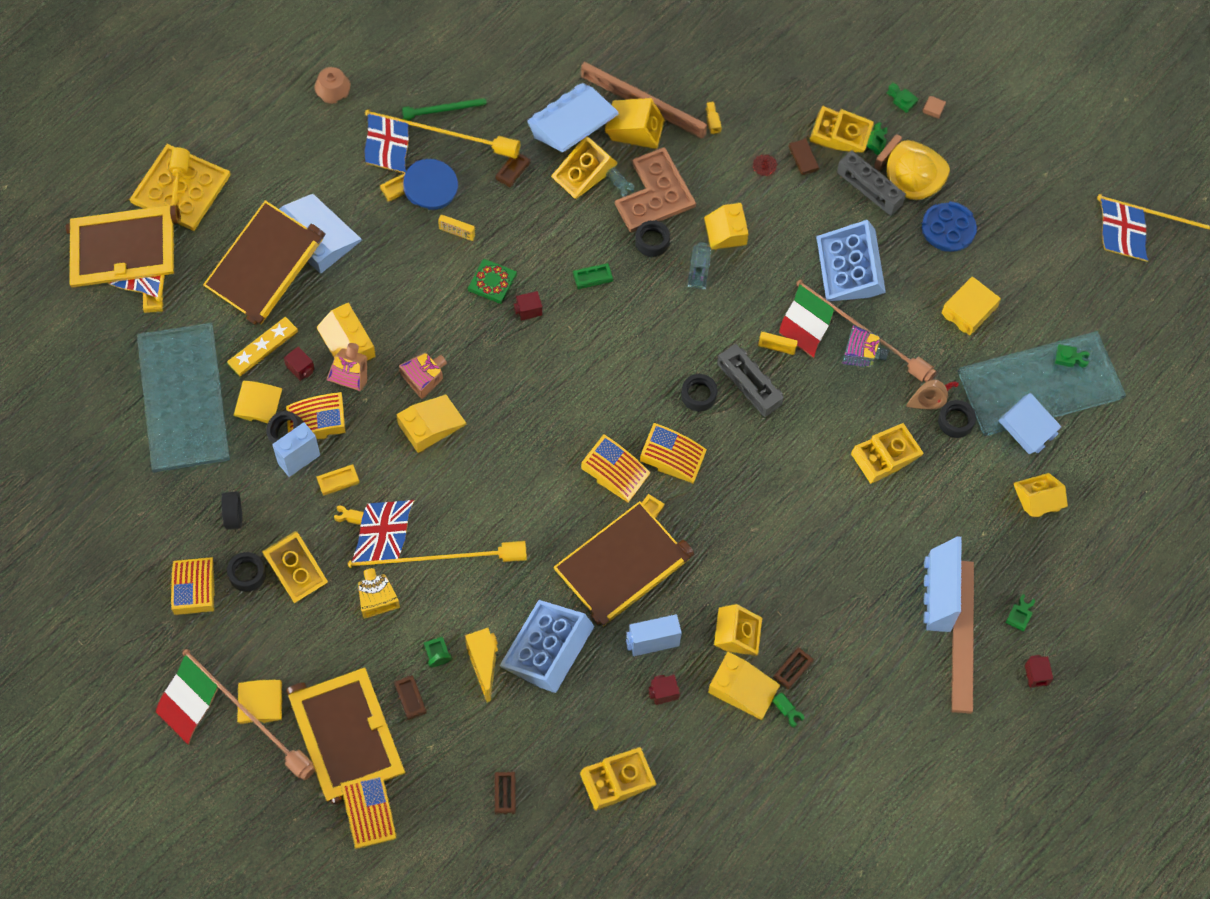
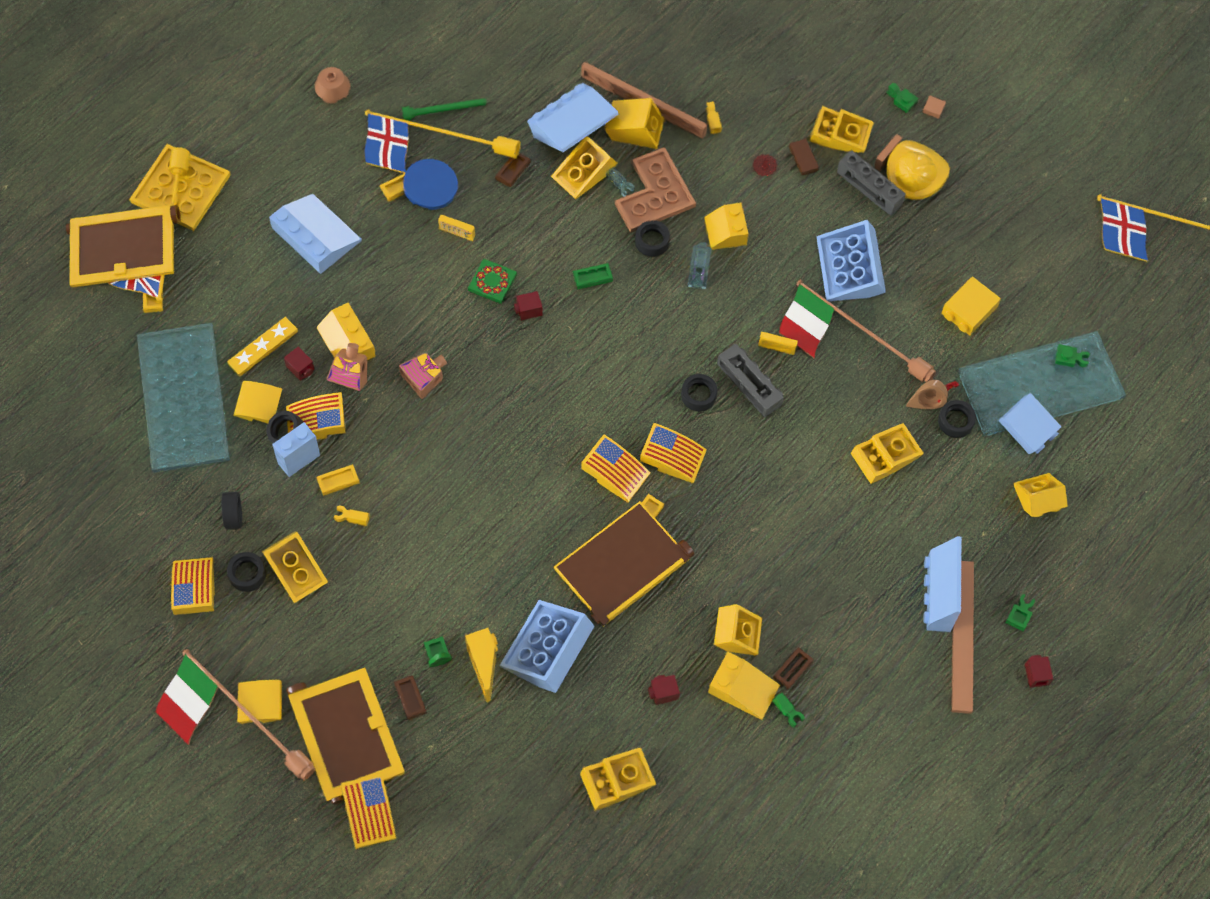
reddish brown door [203,201,326,325] -> none
flag [348,500,527,568] -> none
yellow torso [358,568,400,619] -> none
yellow slope [396,395,467,453] -> none
reddish brown tile [495,772,516,814] -> none
light blue brick [626,614,682,656] -> none
torso [842,325,889,367] -> none
green plate [866,122,888,156] -> none
blue tile [922,202,977,252] -> none

